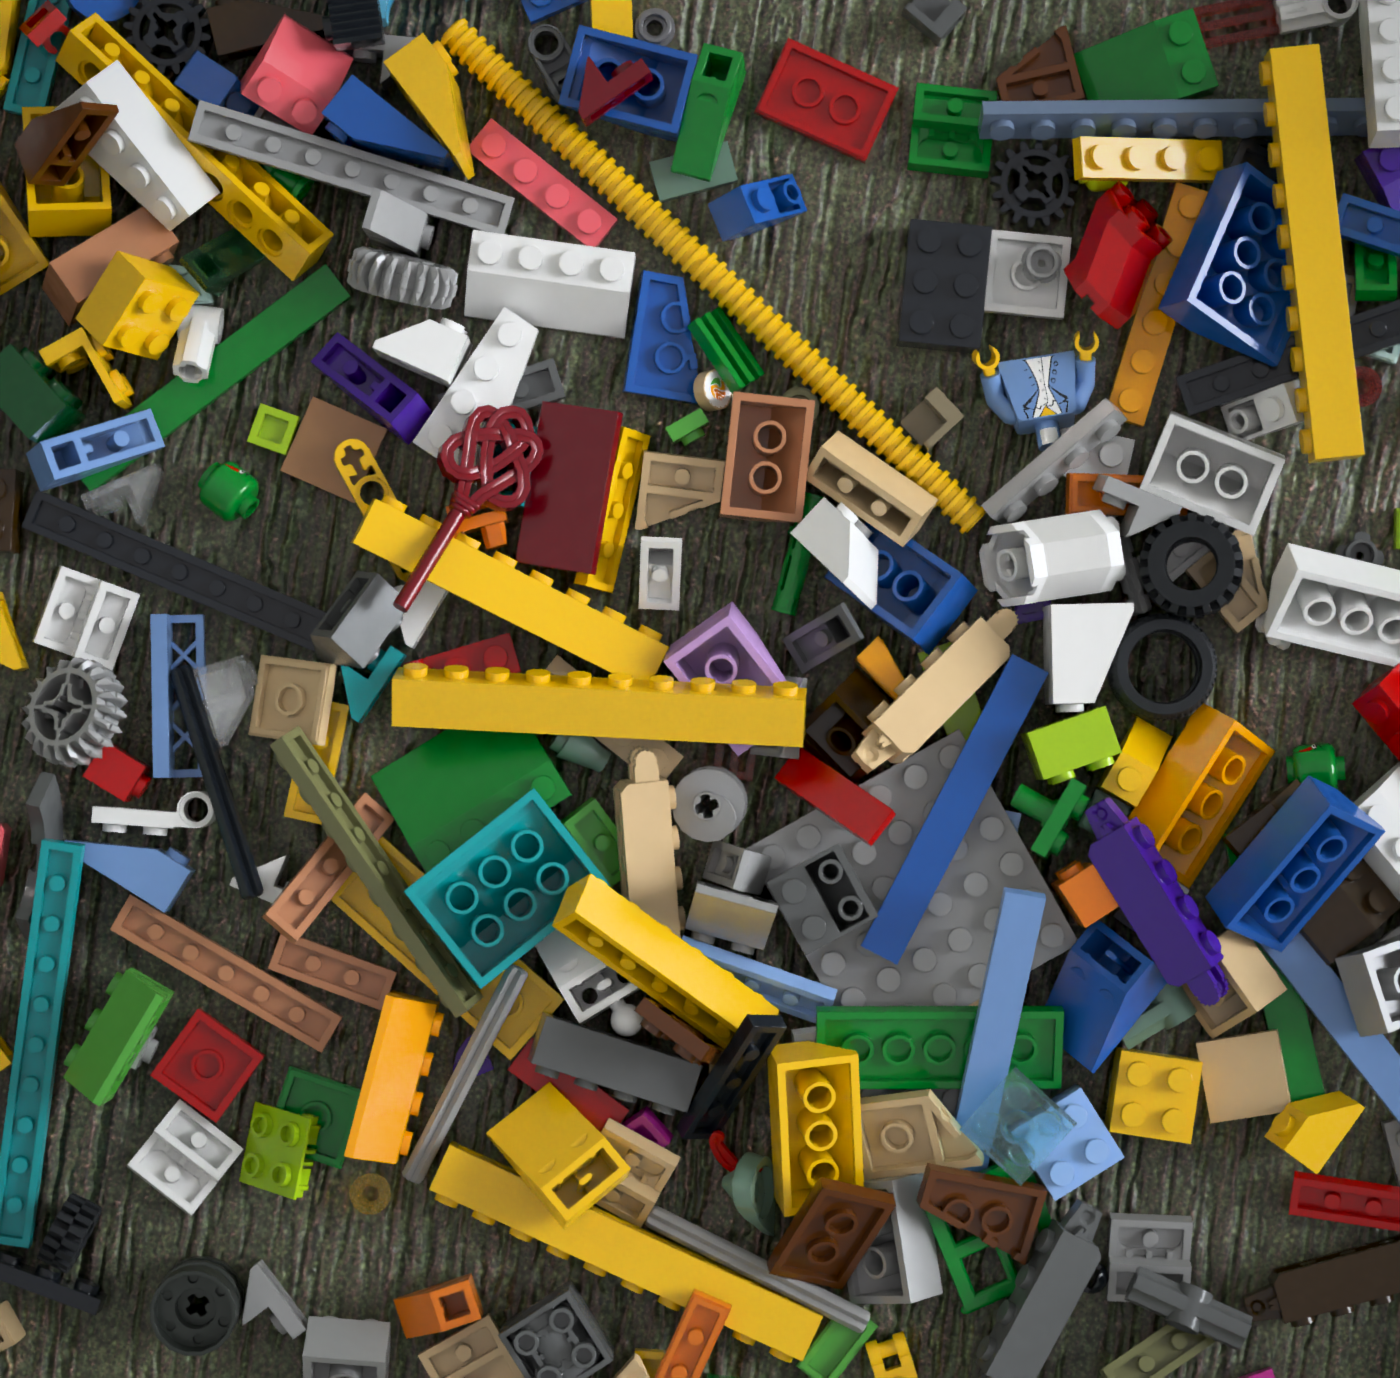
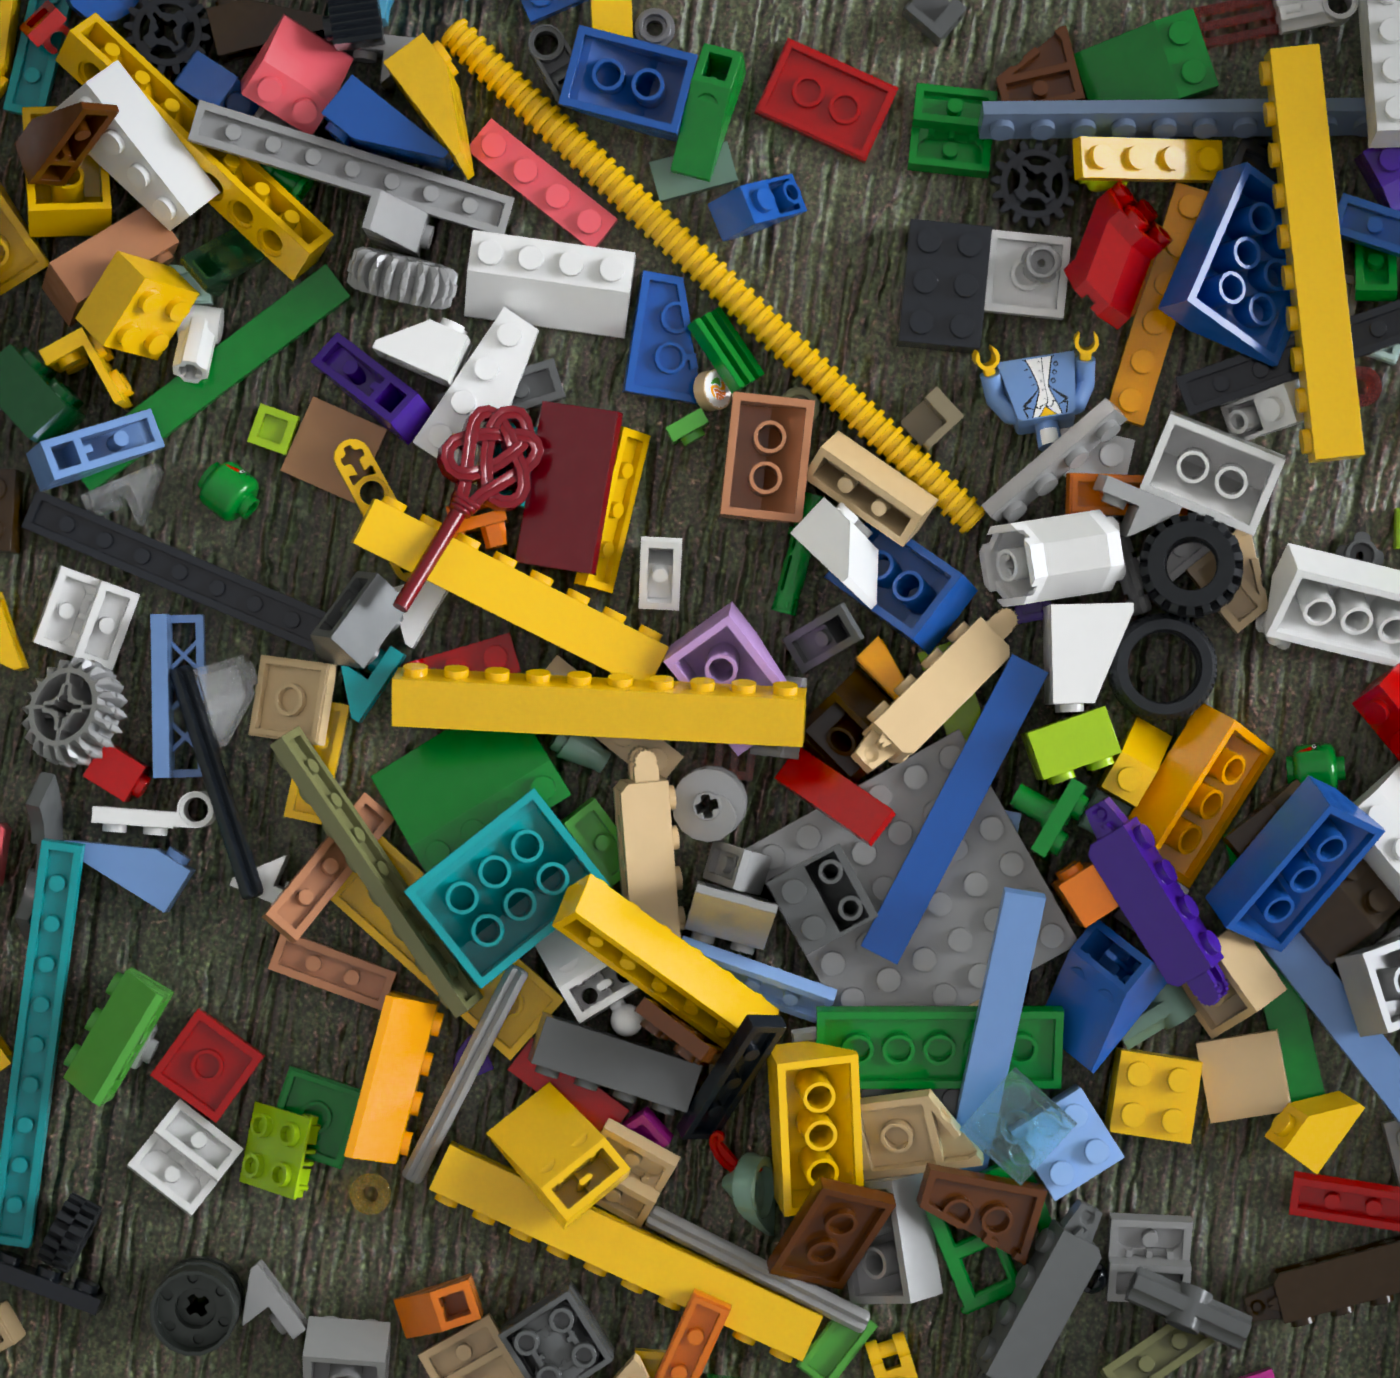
nougat plate [110,894,344,1053] -> none
dark red slope [578,56,653,127] -> none
tan wing [635,450,725,530] -> none

